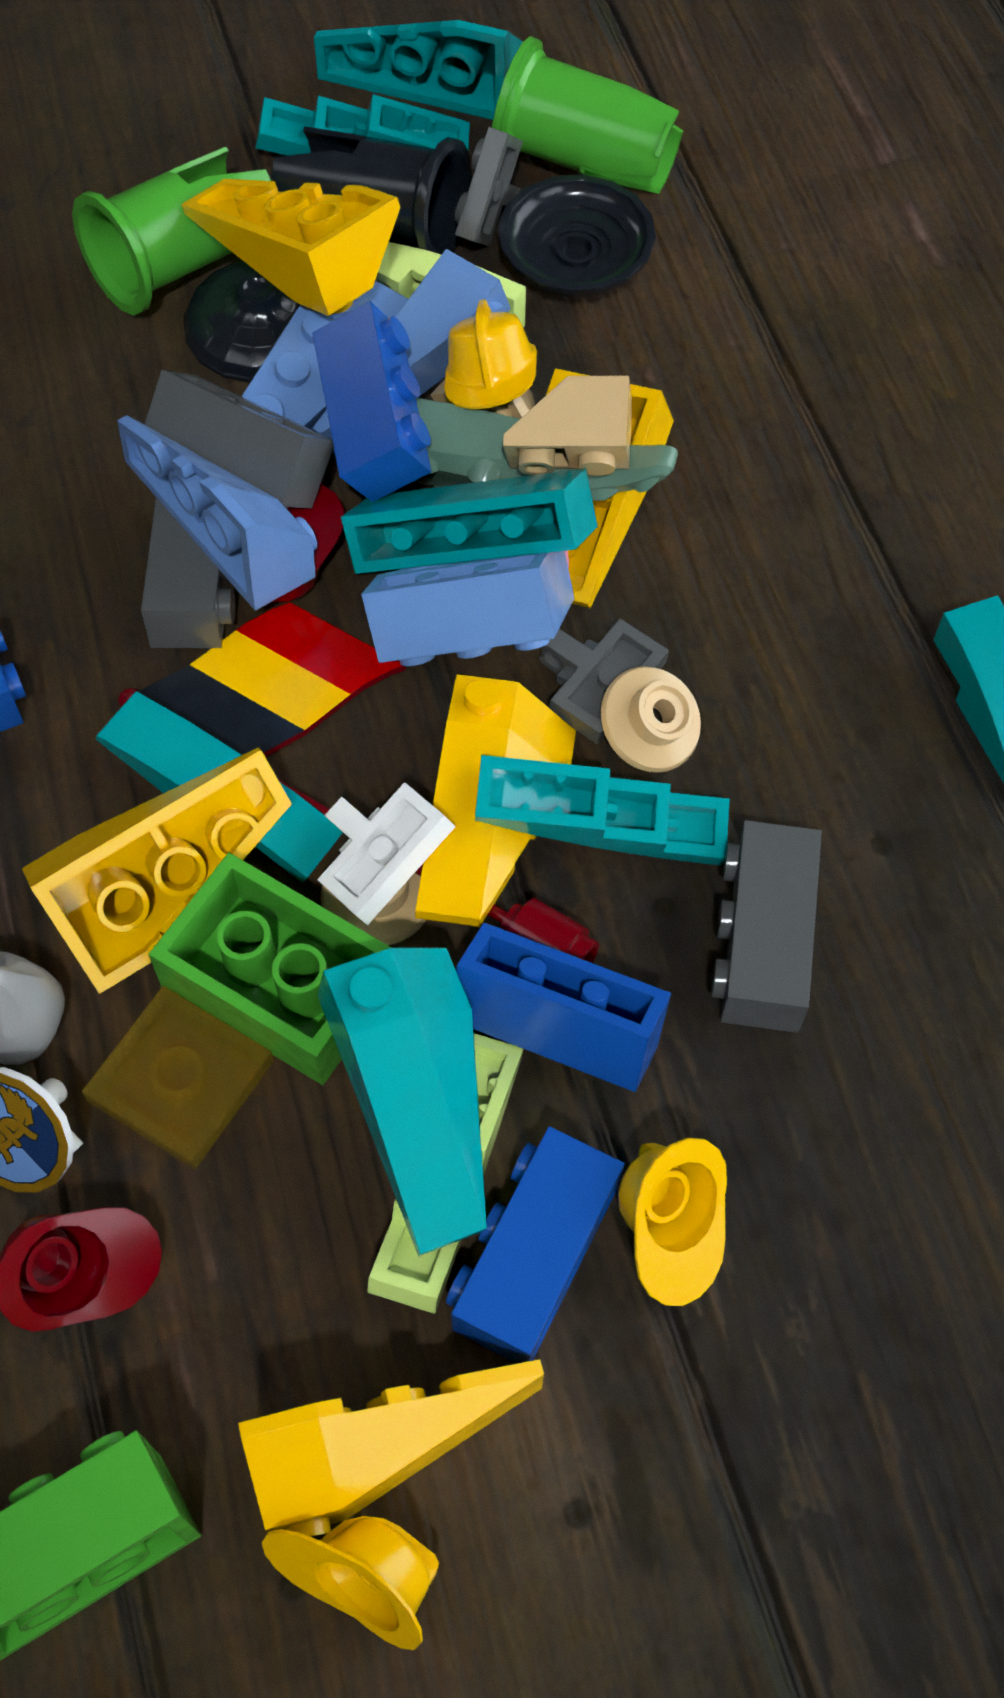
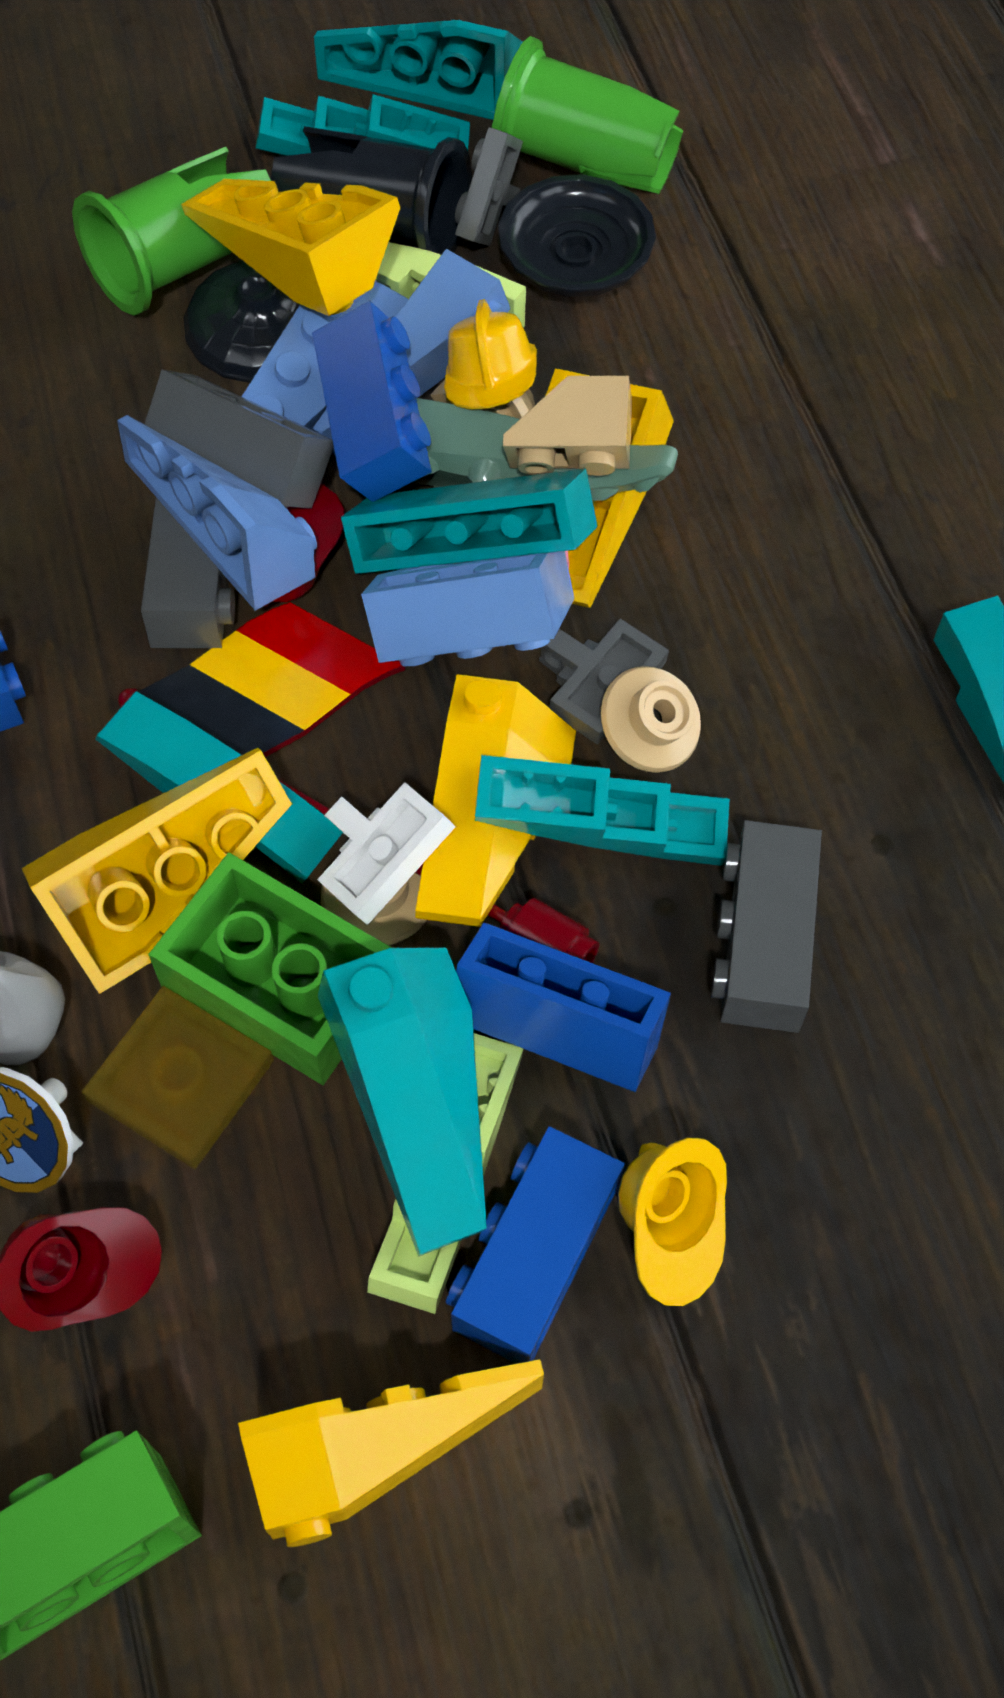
yellow piece [262,1516,439,1650] -> none

